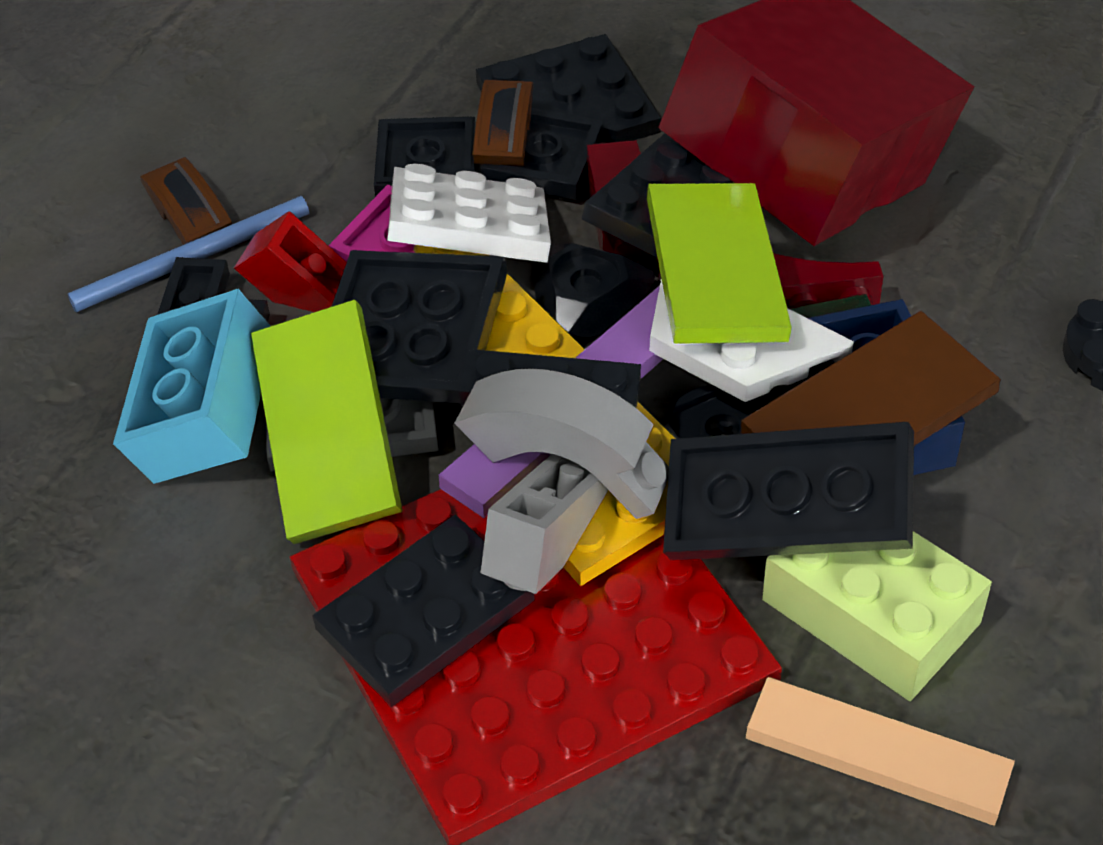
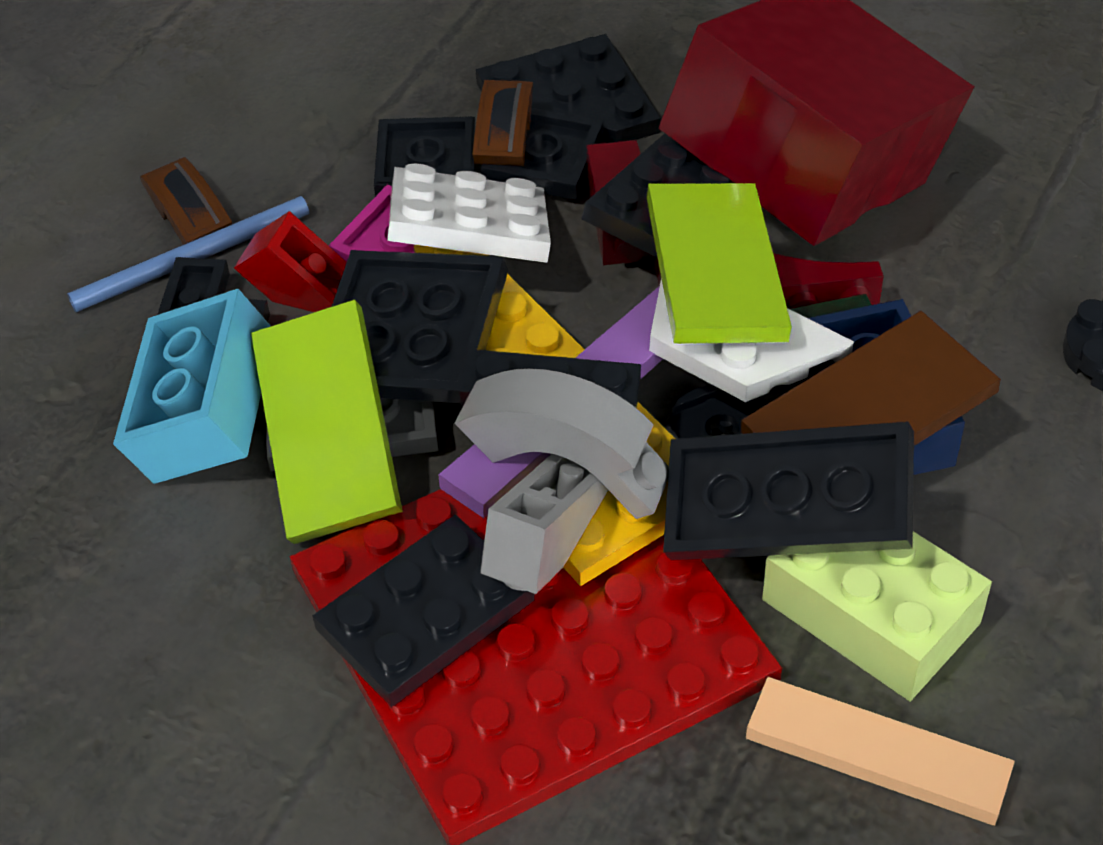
black hat [534,243,655,337] -> none

